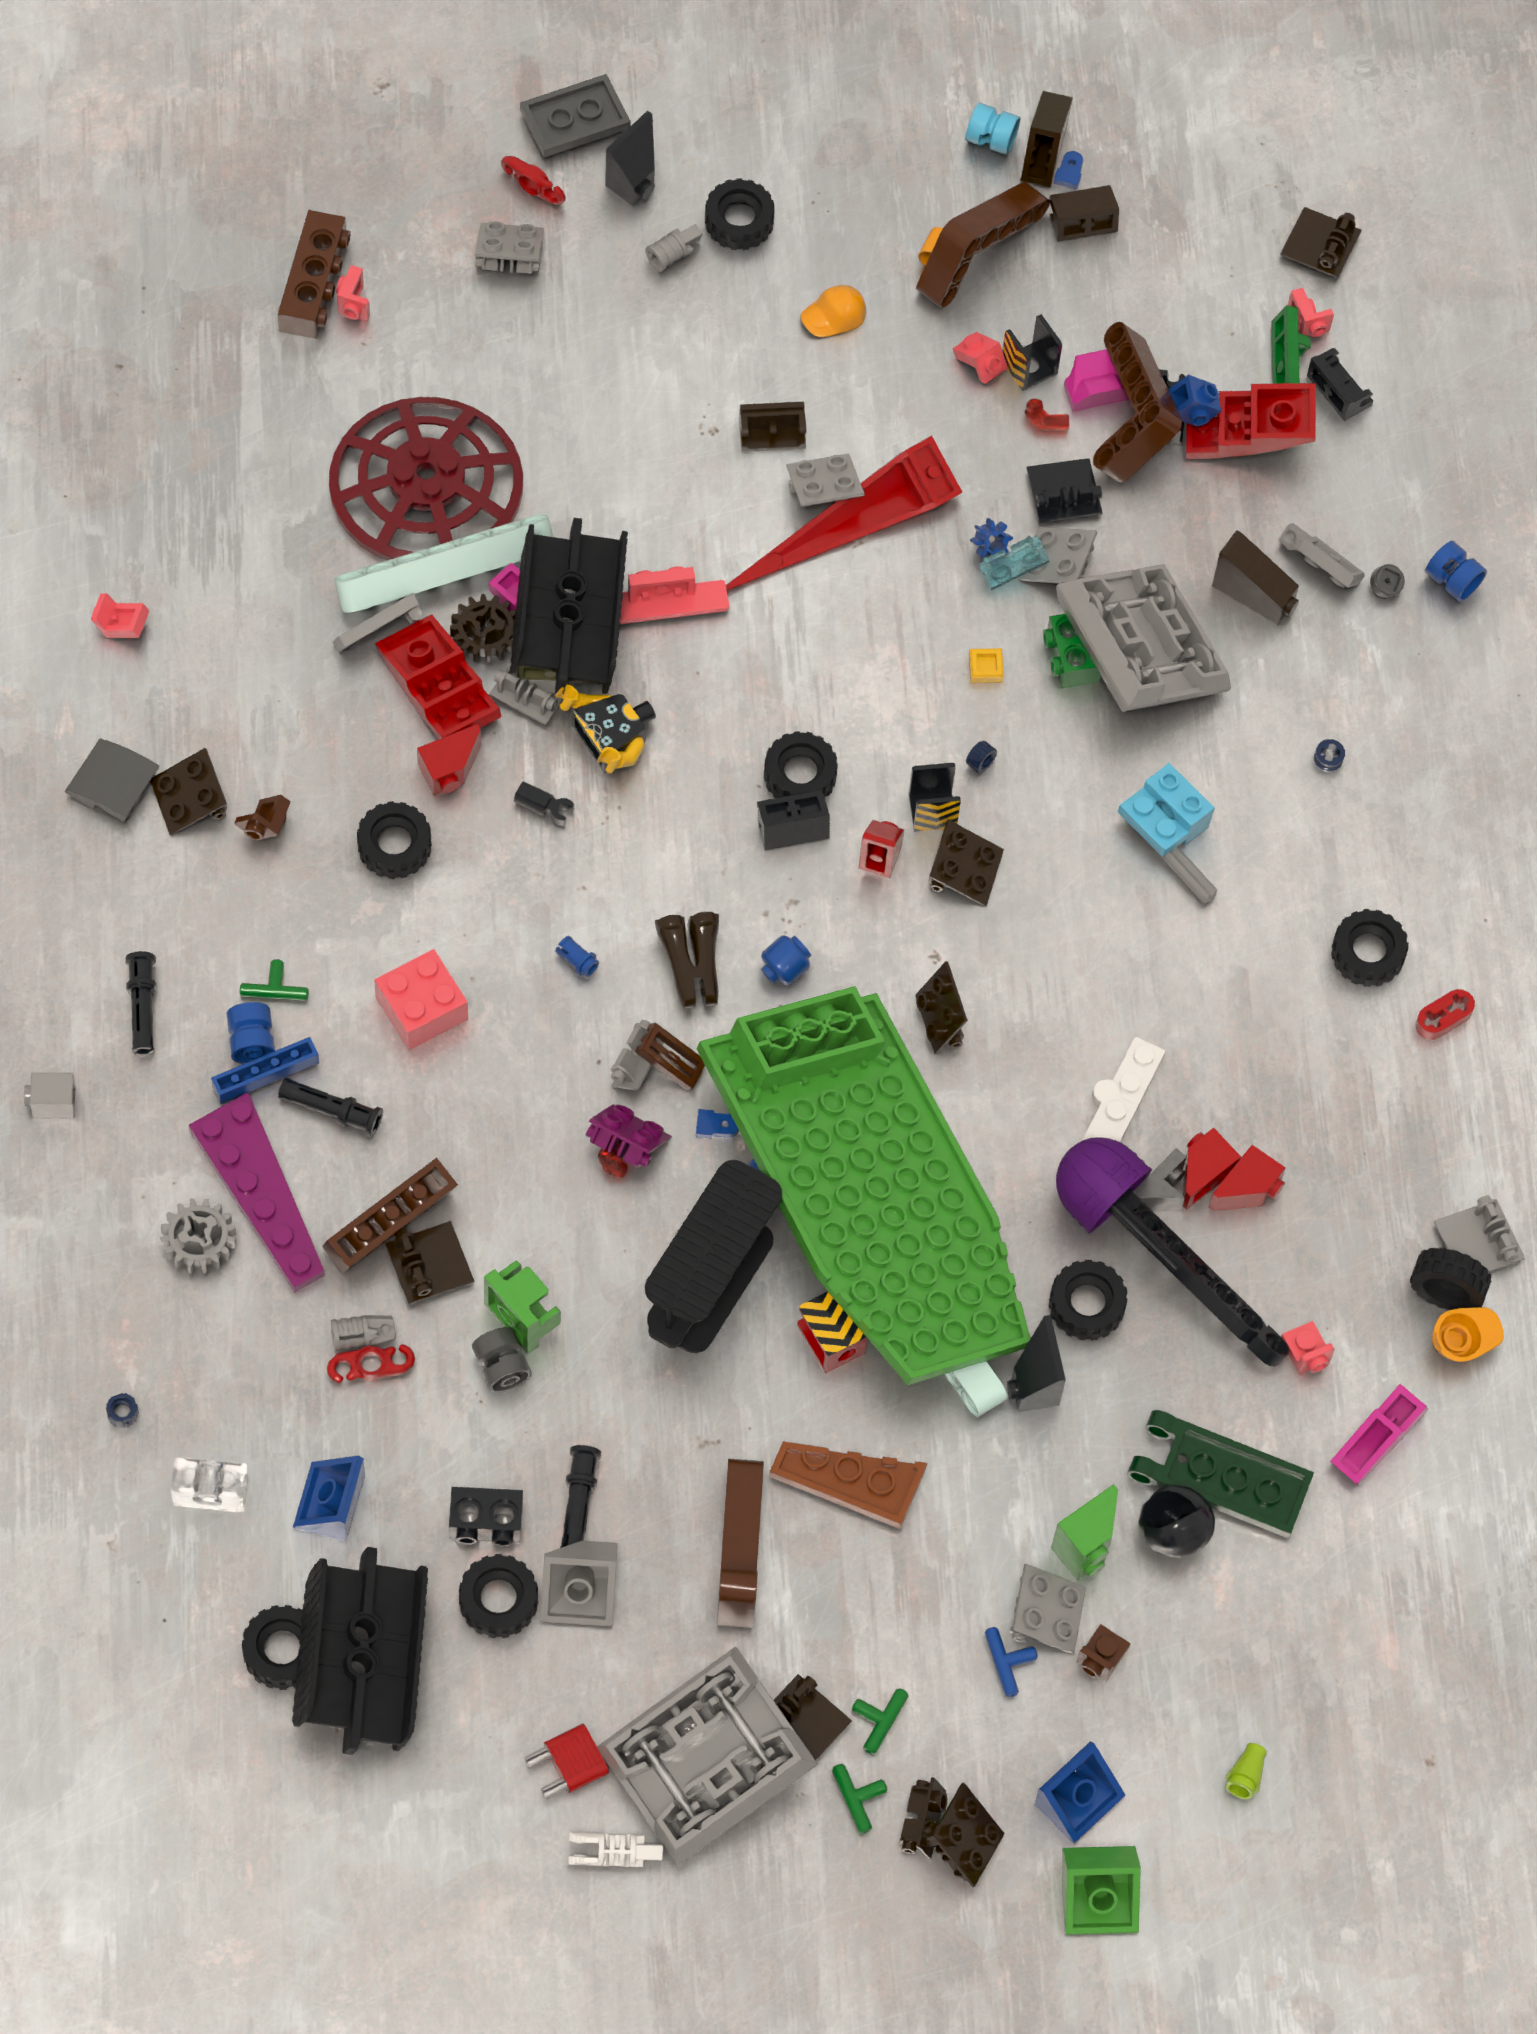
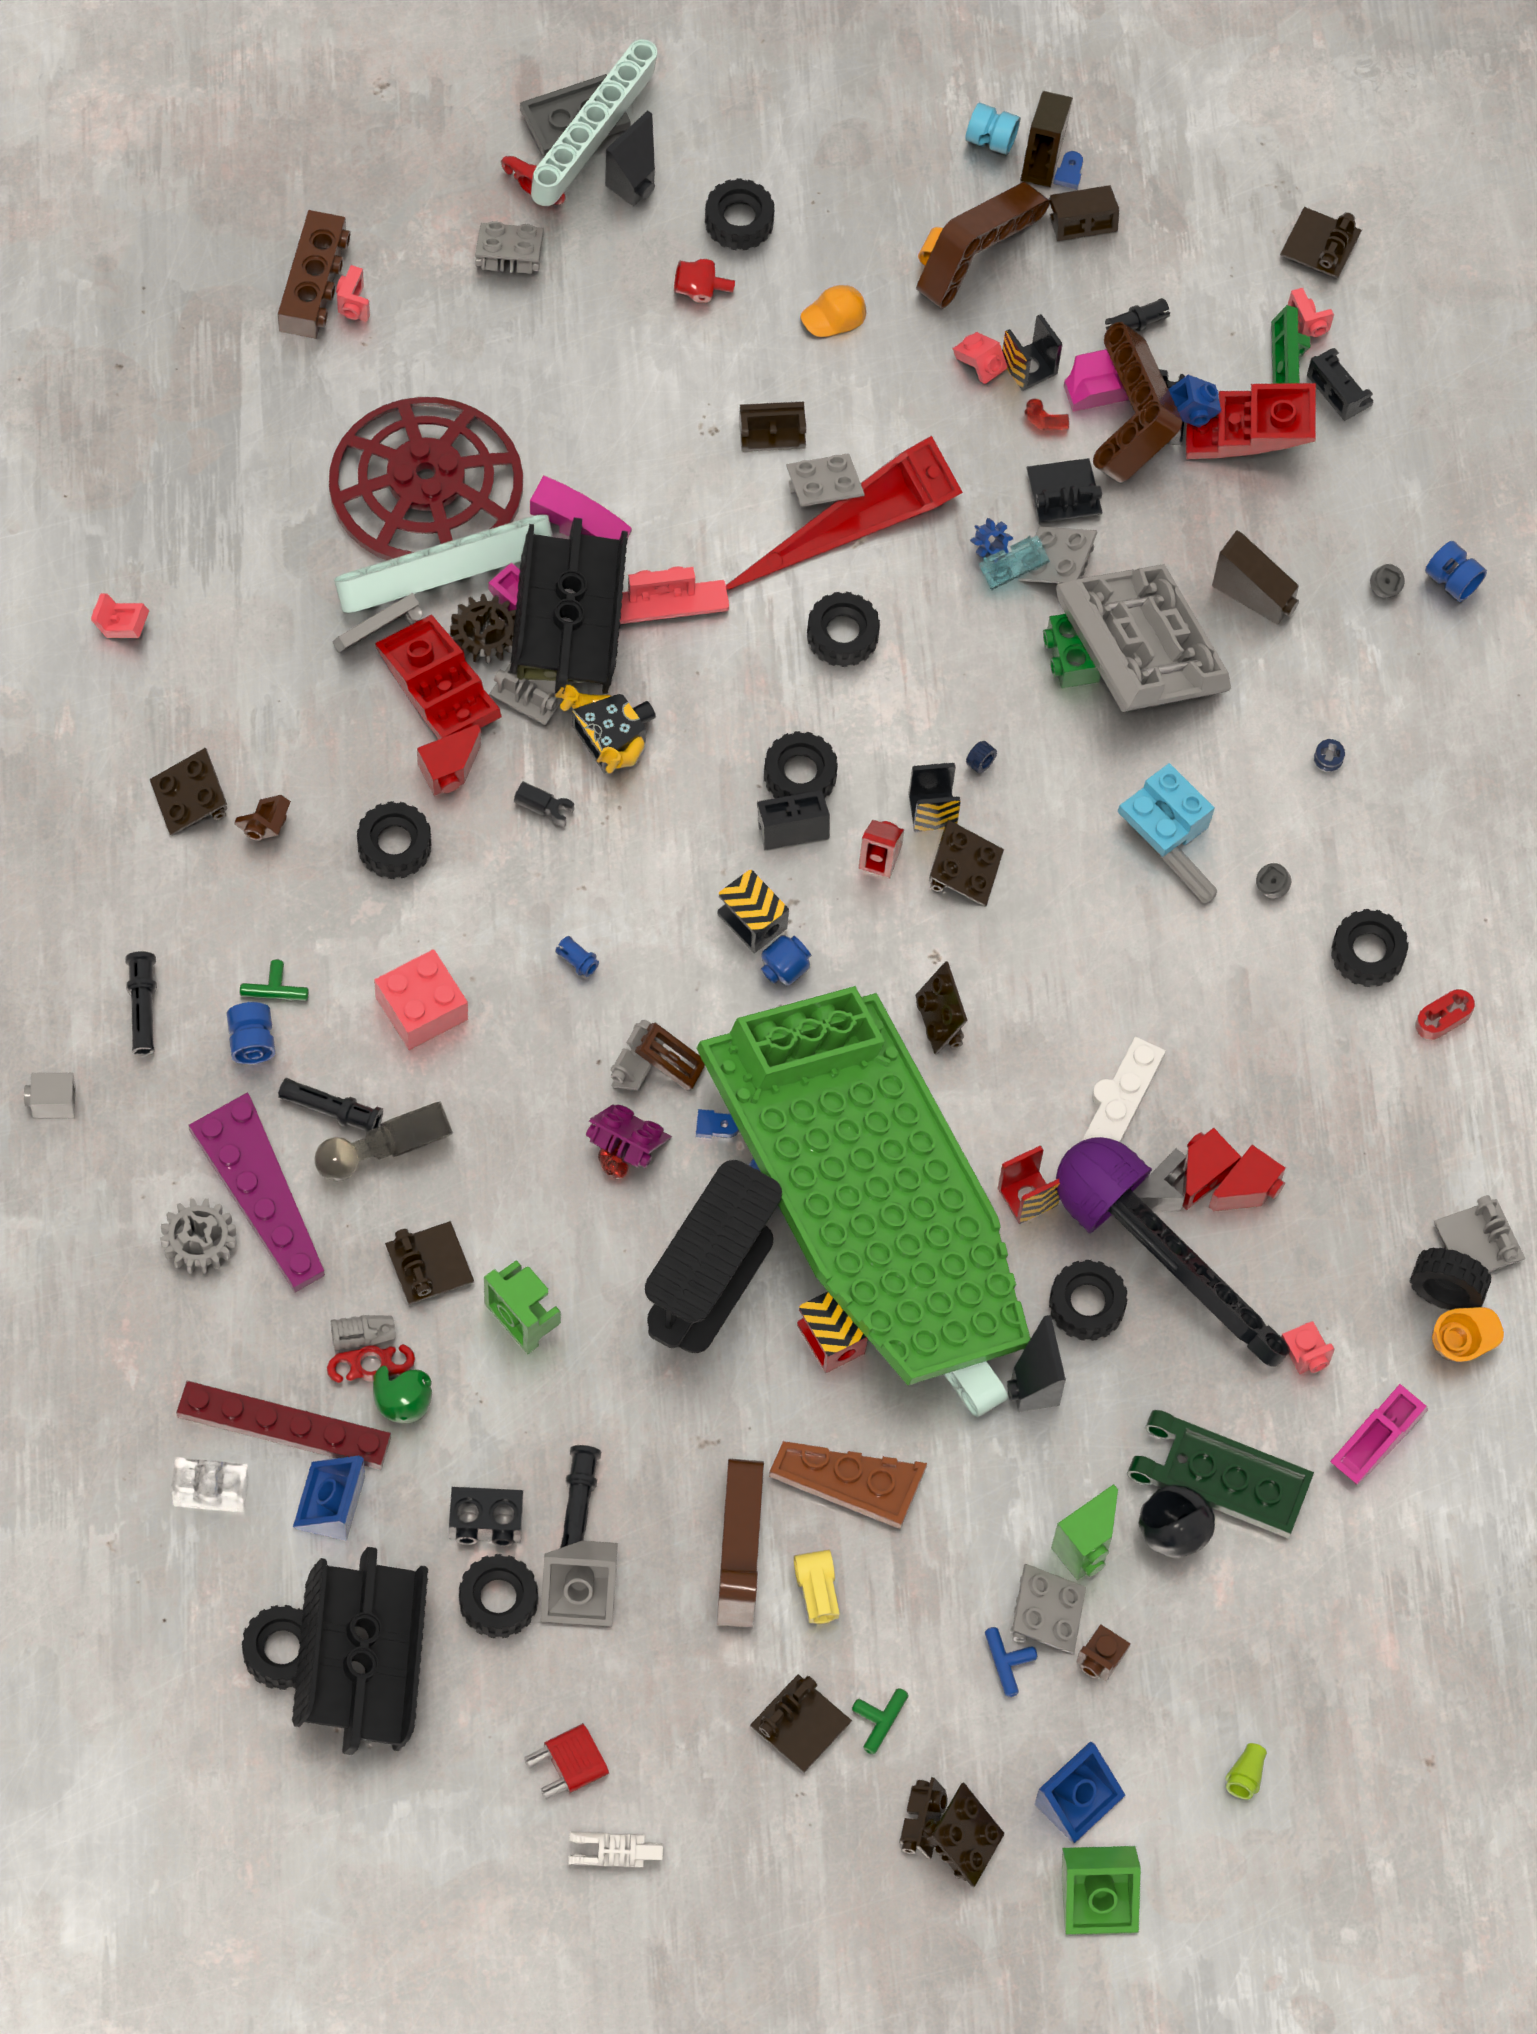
dark grey slope [65,738,160,822] -> none
dark blue axle [106,1393,139,1428] -> none
blue piece [211,1037,319,1104] -> none
reddish brown brick [322,1157,458,1274] -> none
dark grey wheel [472,1327,531,1393] -> none
light grey piece [597,1647,818,1866] -> none
light grey hinge [645,224,703,272] -> none
dark brown piece [655,912,719,1009] -> none
green piece [832,1764,887,1834] -> none
yellow tile [969,648,1004,683] -> none
light grey hinge [1279,523,1365,588] -> none
none -> dark red plate [176,1381,391,1470]
none -> clear smoke beam [314,1101,453,1182]
none -> green helmet [373,1366,432,1424]
none -> dark pink slope [530,475,632,540]
none -> light aqua beam [531,39,657,206]
none -> red piece [674,259,735,303]
none -> piece [717,870,789,953]
none -> light yellow piece [794,1550,840,1625]
none -> black tyre [807,592,880,667]
none -> red piece [997,1146,1060,1224]
none -> black pin [1105,298,1170,331]
none -> dark grey tile [1256,863,1292,899]

